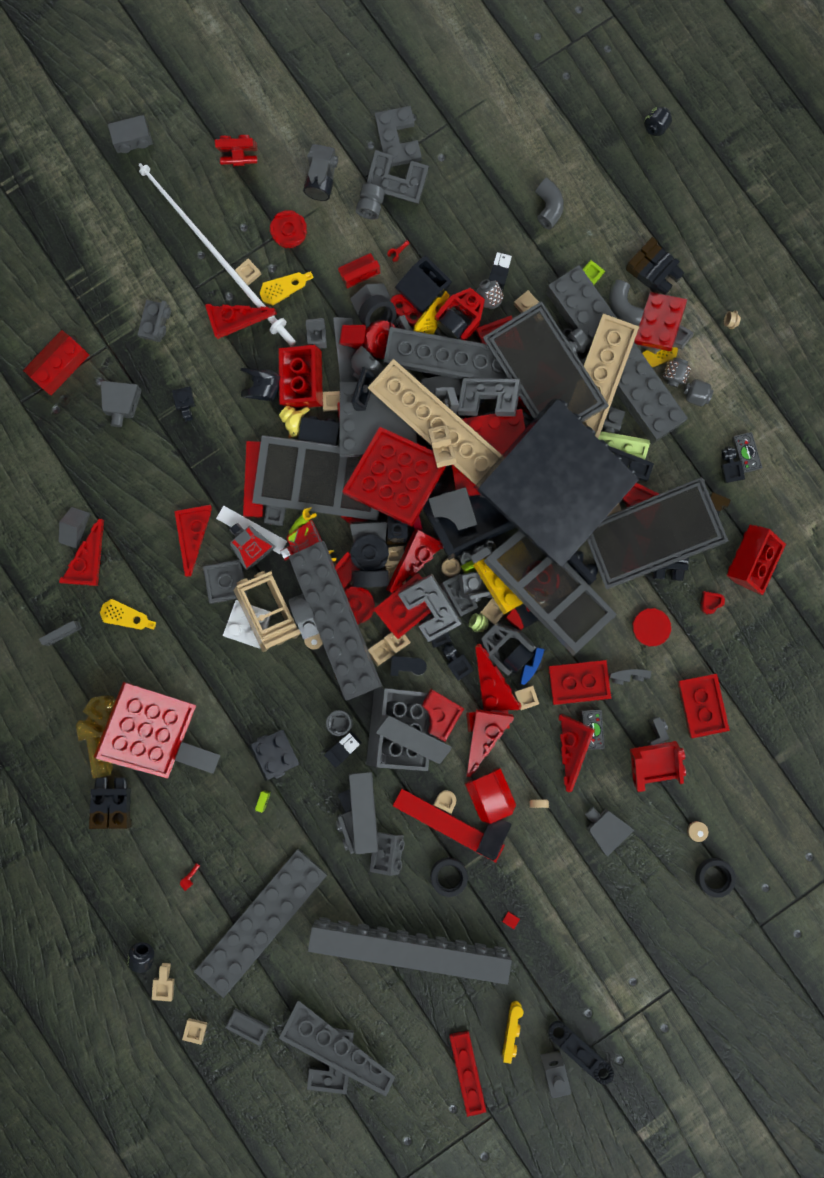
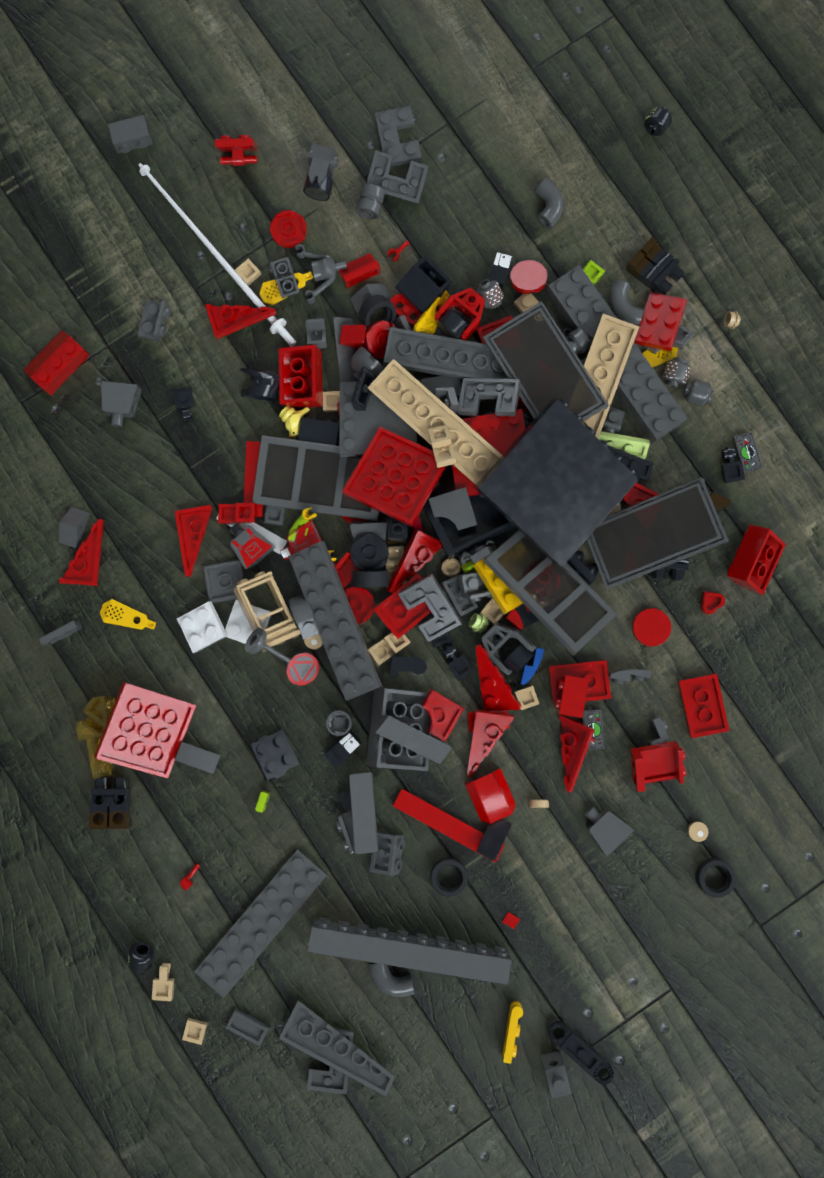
tan tile [434,790,456,813] -> none
red tile [449,1030,486,1117] -> none
none -> white plate [177,601,228,653]
none -> red slope [218,503,255,524]
none -> dark grey piece [245,628,319,686]
none -> dark grey slope [270,257,300,298]
none -> dark grey piece [295,244,347,304]
none -> dark grey cylinder [368,962,415,997]
none -> tile [510,260,547,294]
none -> red brick [554,675,589,718]

